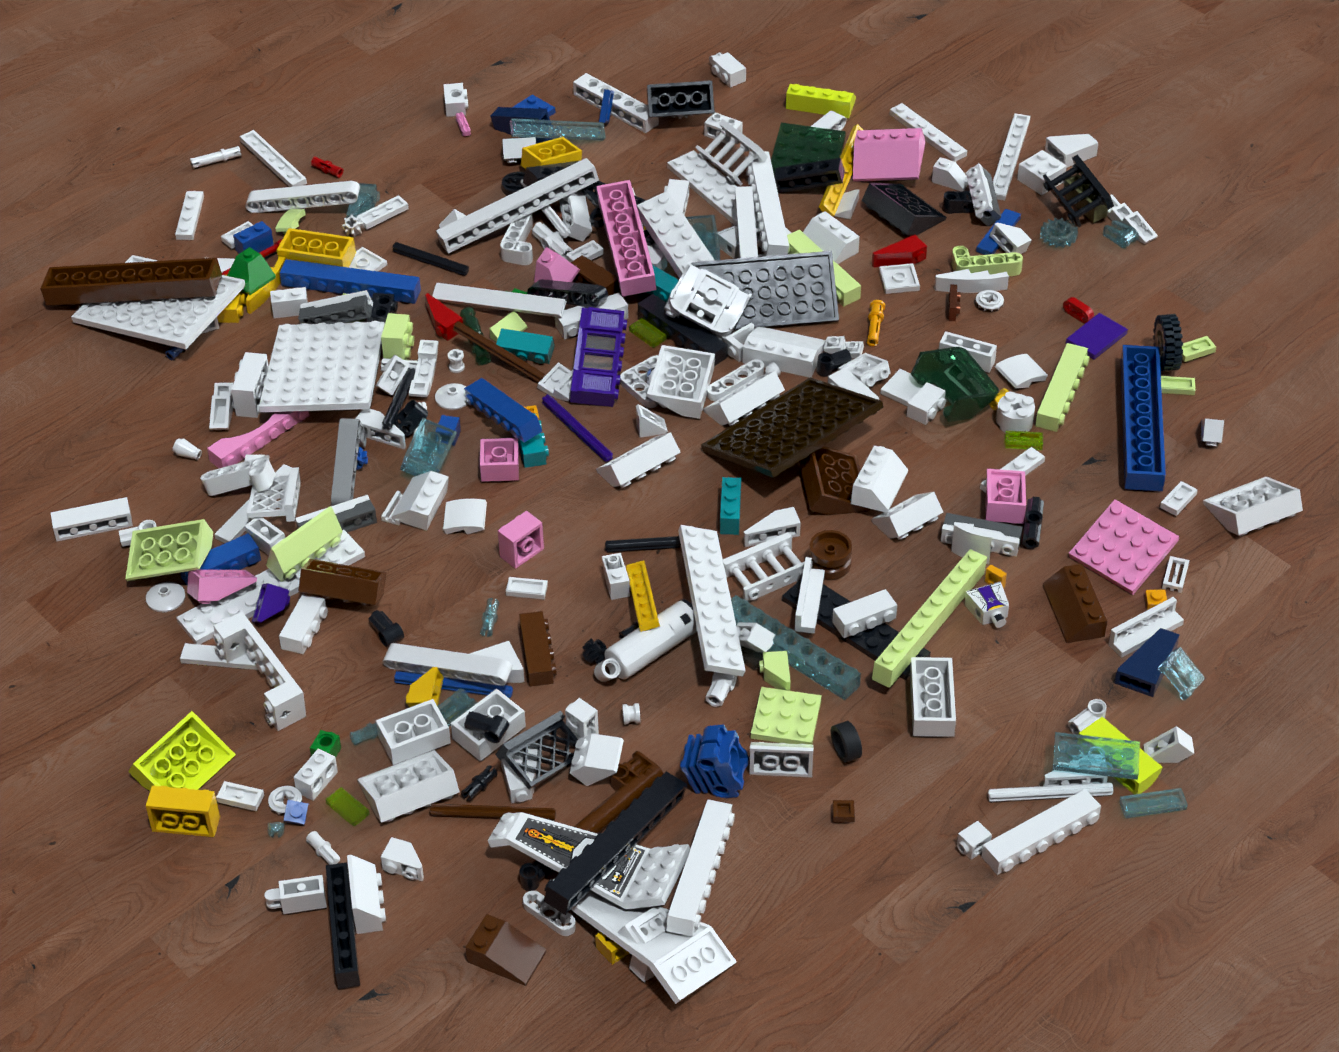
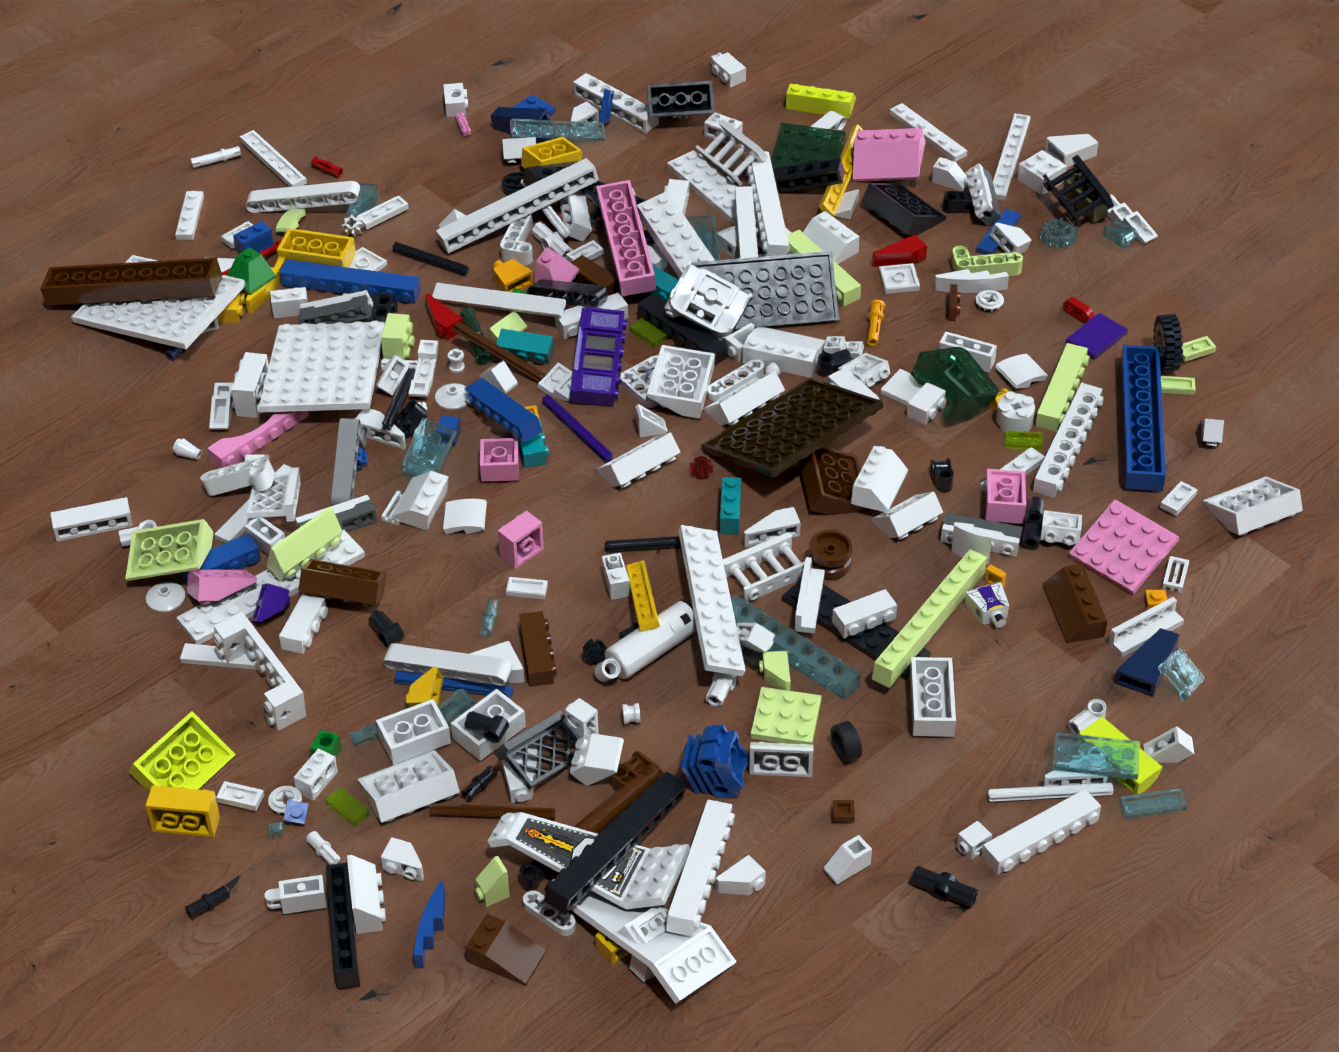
none -> black pin [185,886,230,919]
none -> blue slope [413,882,446,968]
none -> yellowish green slope [474,856,510,907]
none -> white slope [479,361,518,394]
none -> light orange torso [493,259,533,292]
none -> white slope [571,102,599,136]
none -> clear red gear [690,456,713,479]
none -> white slope [716,855,766,895]
none -> white slope [824,835,872,885]
none -> black piece [911,866,978,908]
none -> black piece [930,458,954,493]
none -> white brick [1033,383,1104,498]
none -> white plate [1040,510,1082,545]

